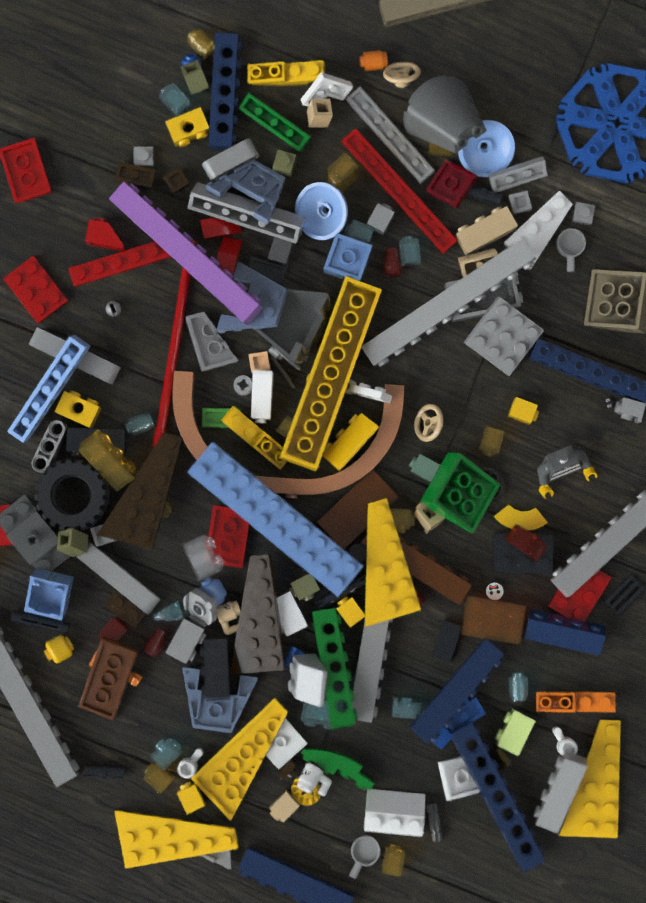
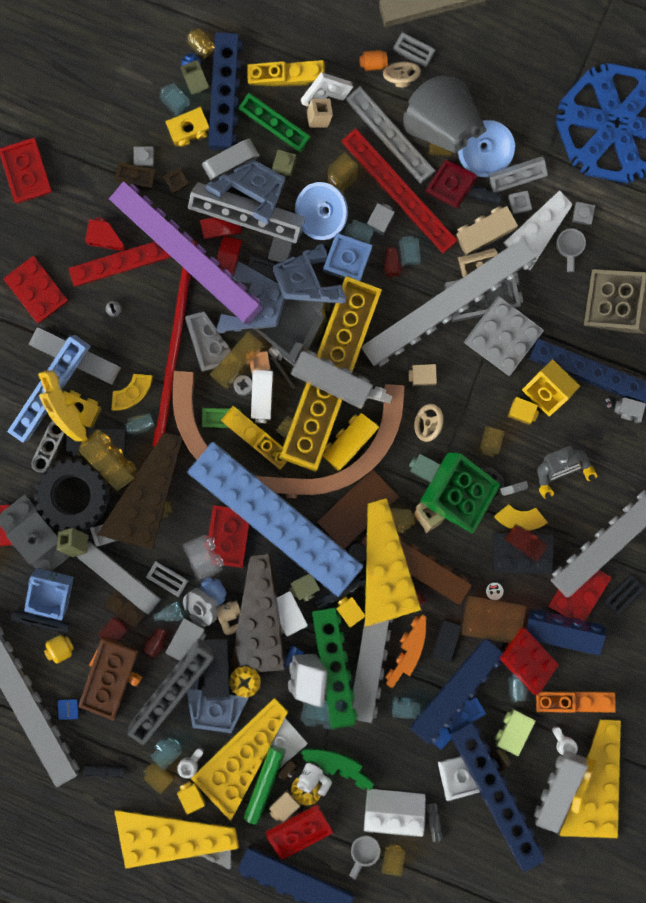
none -> yellow slope [39,370,87,441]
none -> blue tile [58,699,79,720]
none -> yellow tile [111,374,153,411]
none -> dark grey brick [128,638,213,745]
none -> light grey tile [146,561,189,597]
none -> clear yellow brick [210,331,265,389]
none -> yellow gear [229,666,260,698]
none -> green brick [244,745,286,825]
none -> red plate [265,805,333,860]
none -> sand blue wing [273,244,346,303]
none -> light grey brick [291,350,373,409]
none -> orange slope [385,614,426,688]
none -> light grey tile [393,32,435,67]
none -> tan brick [408,364,437,386]
none -> red plate [500,628,559,695]
none -> light grey tile [501,481,528,496]
none -> yellow brick [522,359,580,416]
none -> yellow tile [571,759,597,813]

